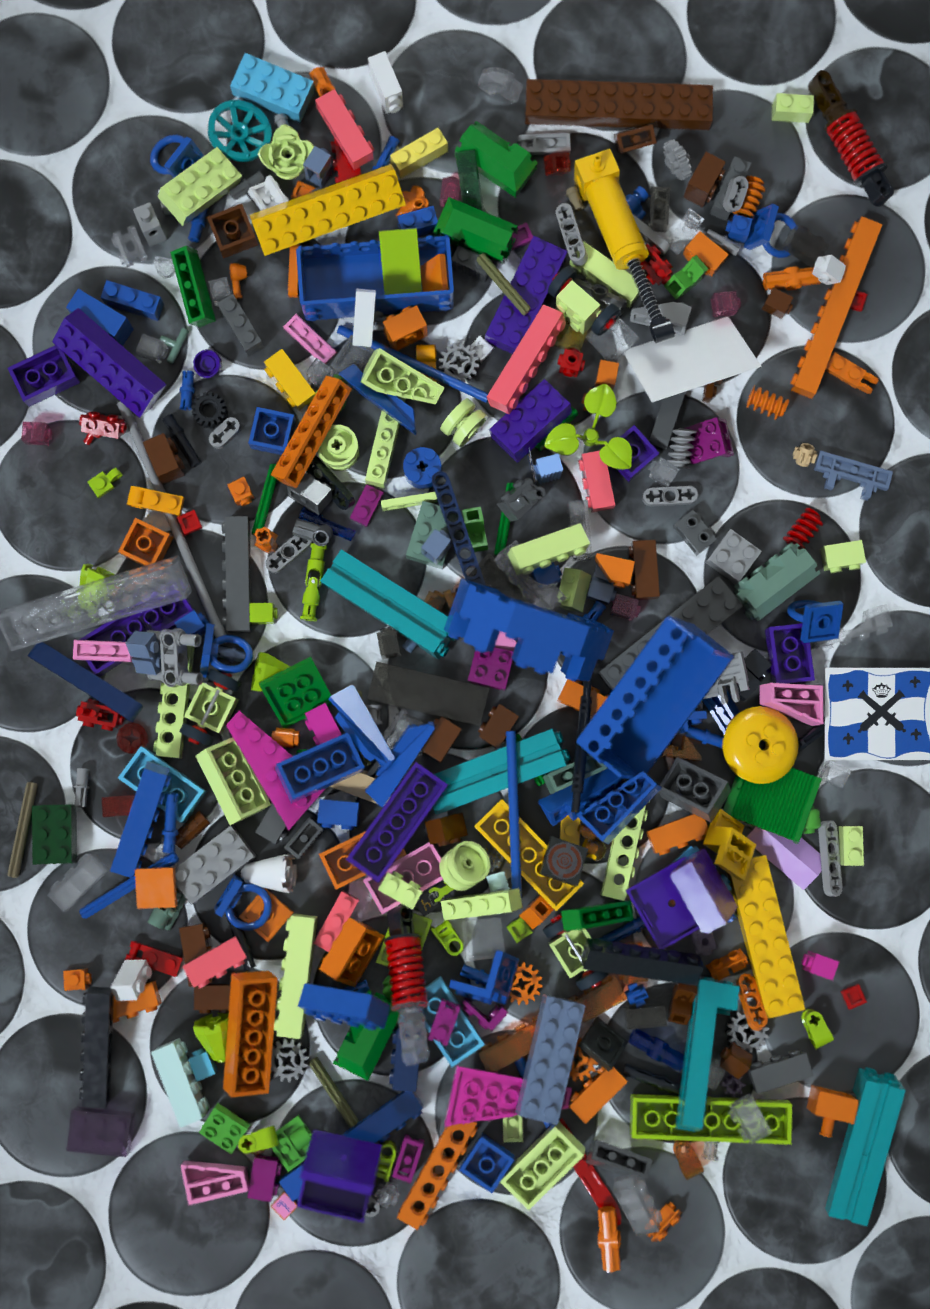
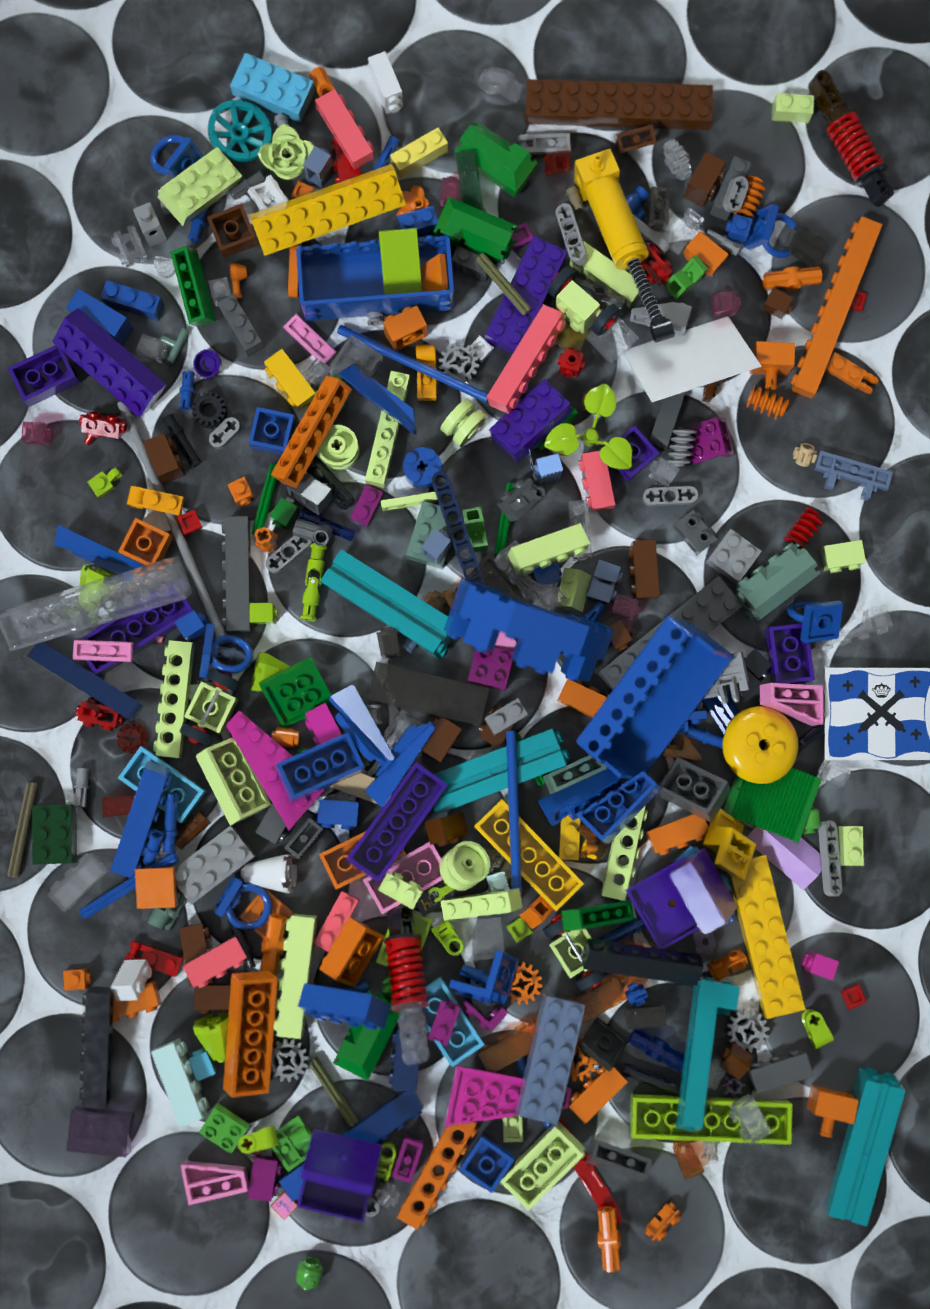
sand blue piece [126,631,161,675] -> none
light grey piece [147,628,203,687] -> none
white slope [352,288,376,347] -> none
yellowish green wedge [361,348,445,404] -> none
tile [539,836,588,887] -> none
black axle [571,678,592,813] -> none
orange brick [595,360,619,390] -> none
orange slope [595,553,635,588] -> none
clear brick [613,1173,662,1236] -> none
reddish brown brick [667,983,698,1025] -> none
orange beam [736,974,768,1031] -> none
white brick [812,255,846,285] -> none
none -> blue wedge [54,525,148,578]
none -> blue pin [143,830,163,867]
none -> orange piece [260,914,286,975]
none -> green brick [269,497,299,530]
none -> bright green head [296,1257,323,1290]
none -> light grey brick [484,698,528,736]
none -> reddish brown brick [609,620,633,652]
none -> orange brick [749,341,795,390]

